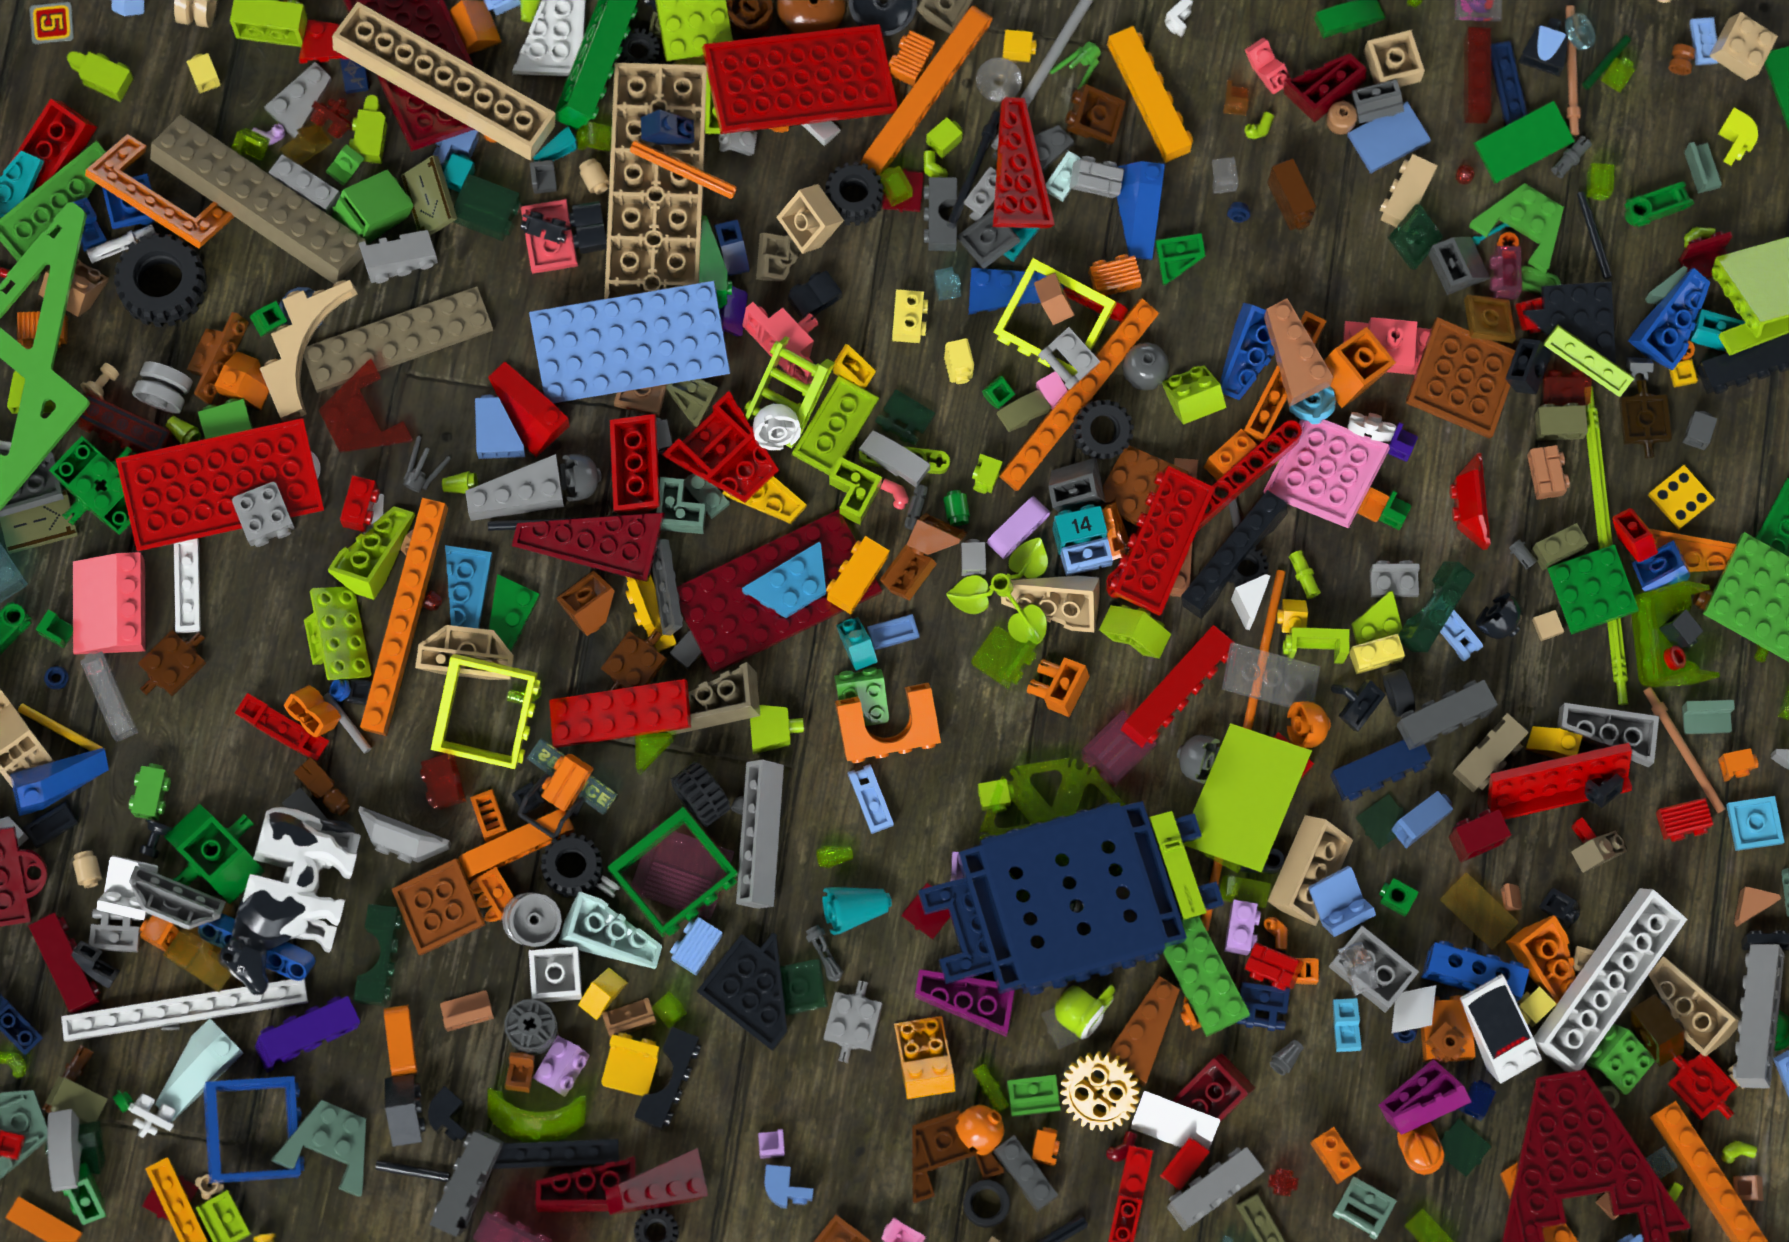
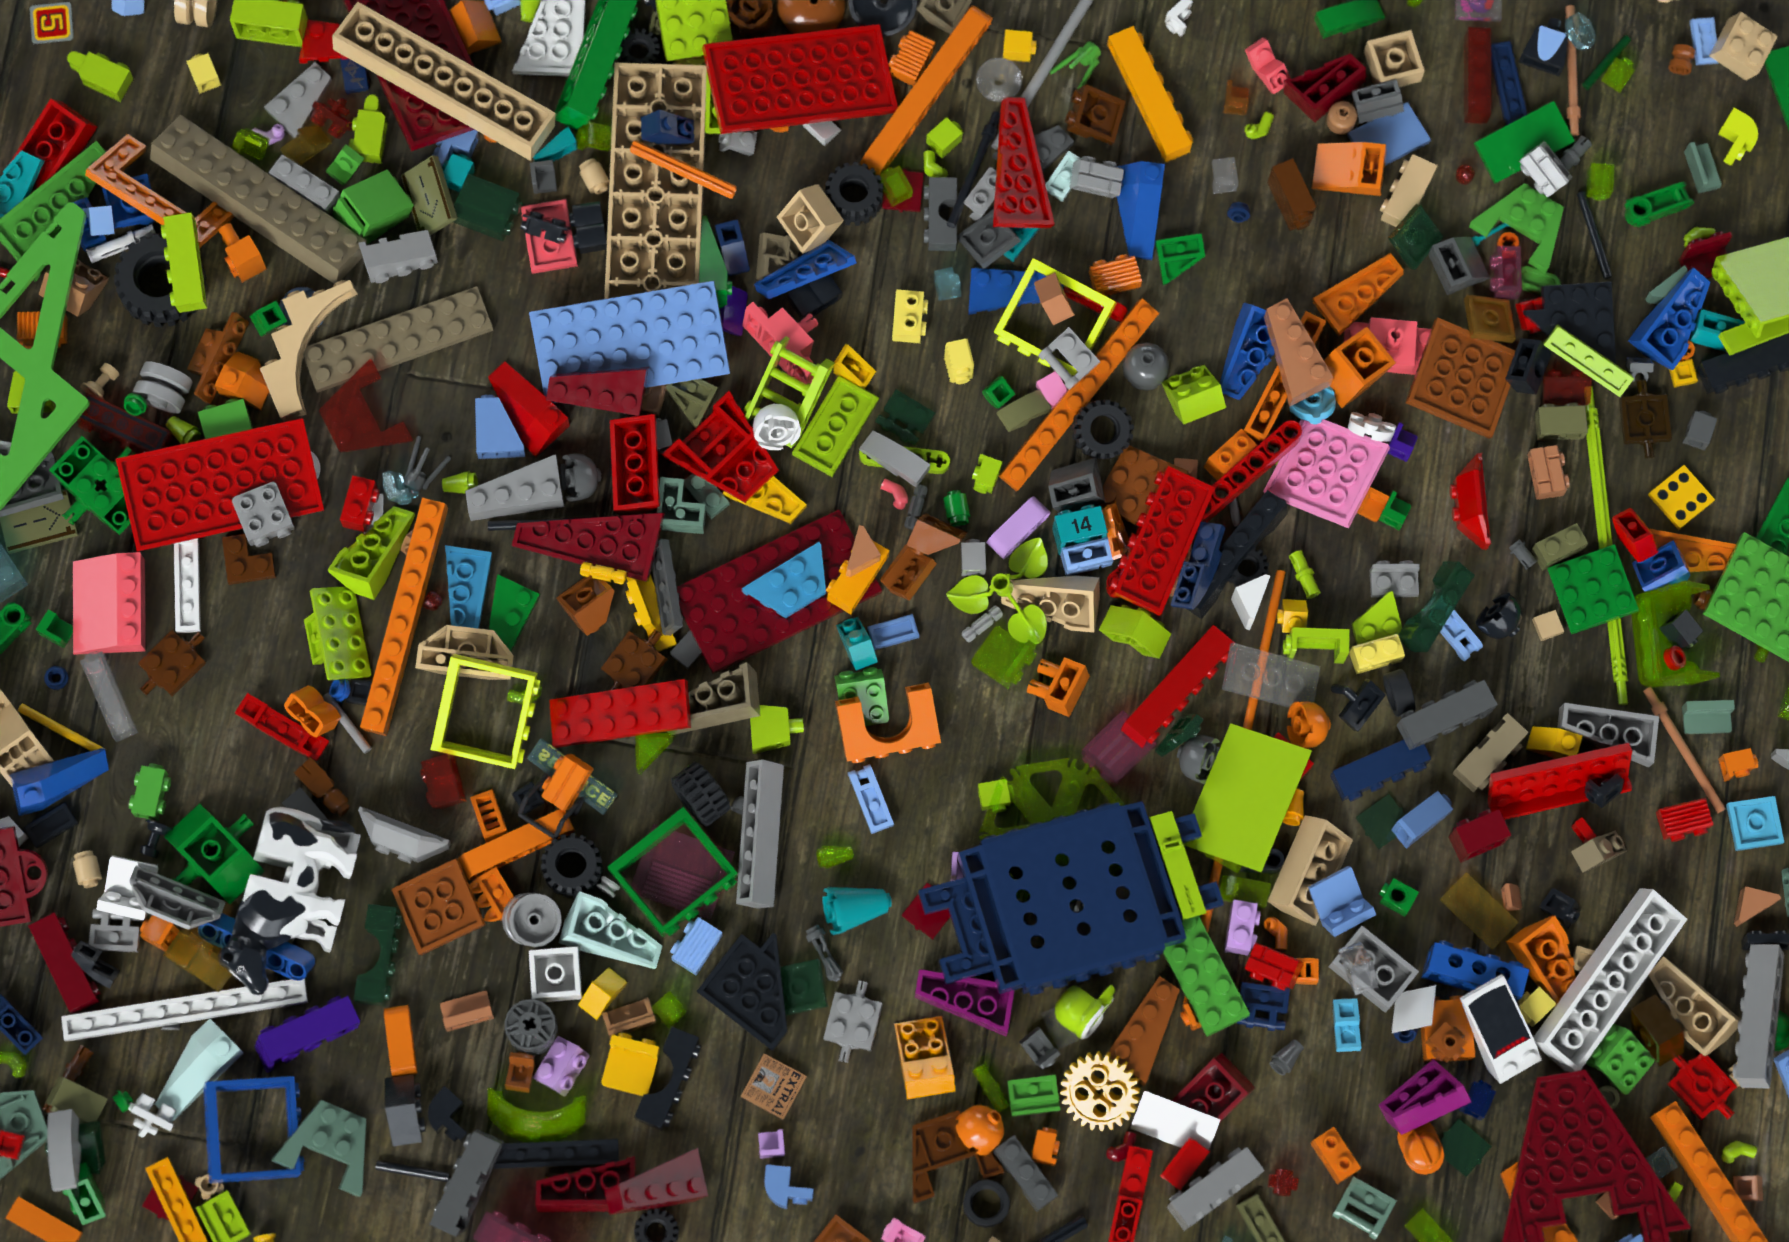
lime brick [829,457,882,525] -> none
none -> light blue panel [82,206,115,236]
none -> green plate [124,393,147,416]
none -> lime brick [161,212,207,313]
none -> orange brick [218,223,266,283]
none -> reddish brown plate [222,534,276,585]
none -> clear light blue bracket [382,471,419,505]
none -> dark red wedge [546,367,649,416]
none -> yellow axle [580,562,627,584]
none -> medium nougat tile [741,1054,807,1120]
none -> blue wing [754,240,856,299]
none -> nougat slope [846,525,881,577]
none -> light grey axle [962,606,1003,642]
none -> dark grey bracket [1019,1027,1061,1069]
none -> clear green wing [1155,714,1204,757]
none -> dark blue slope [1171,522,1225,610]
none -> light orange cone [1283,789,1304,826]
none -> orange slope [1312,142,1387,196]
none -> orange wing [1313,253,1404,336]
none -> brick [1520,141,1572,197]

